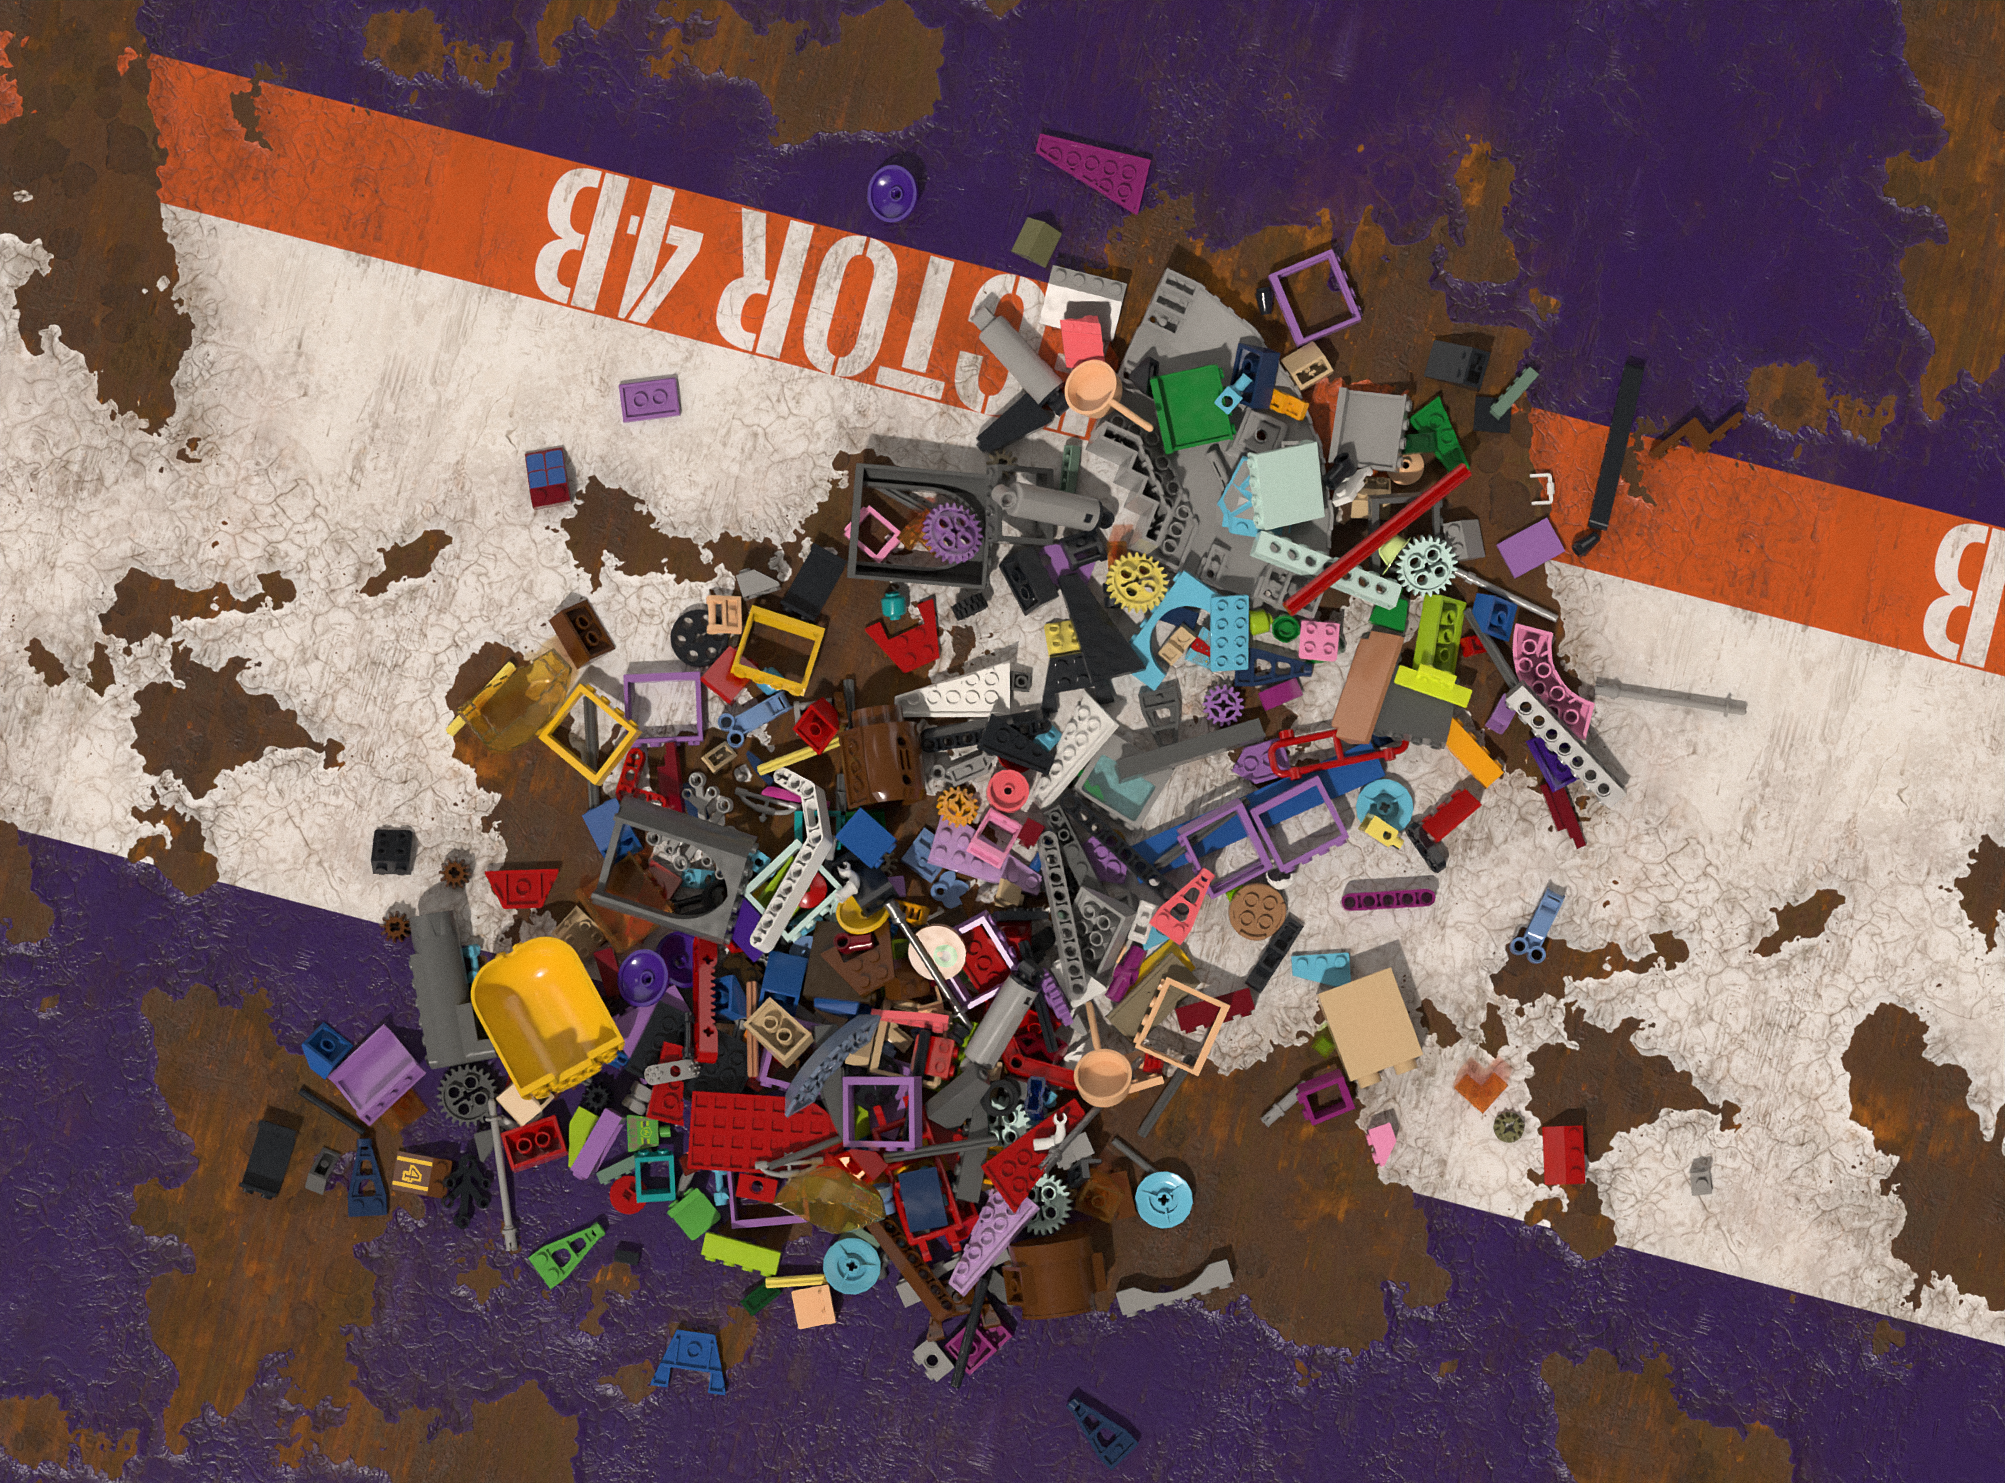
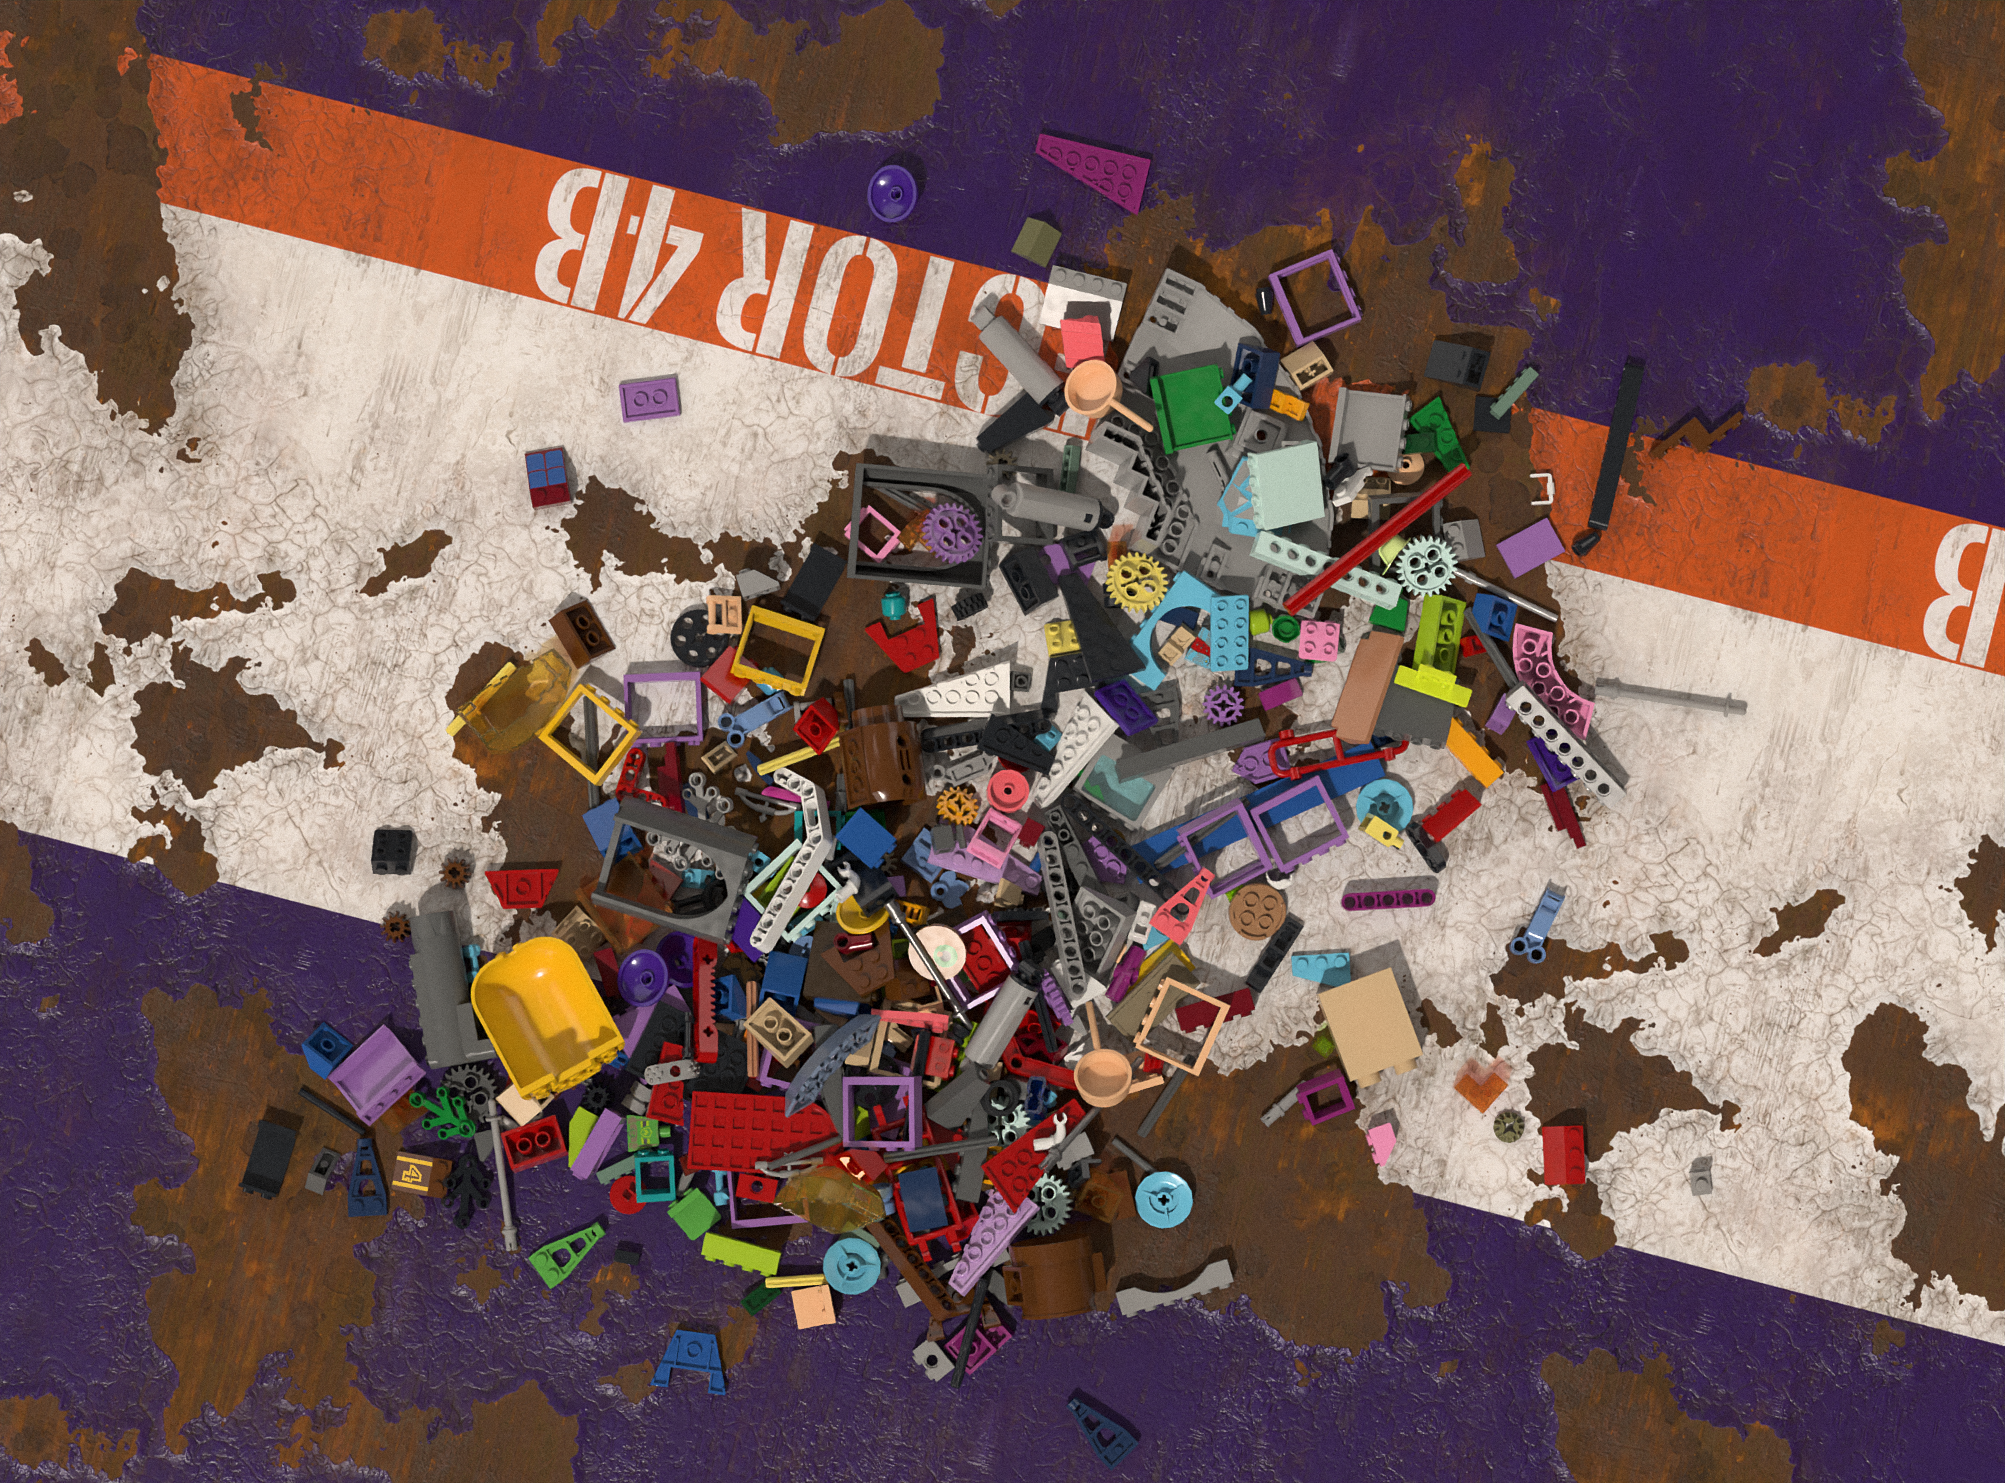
none -> green plant [409,1085,476,1140]
none -> dark grey brick [930,823,967,855]
none -> dark purple tile [1094,678,1158,737]

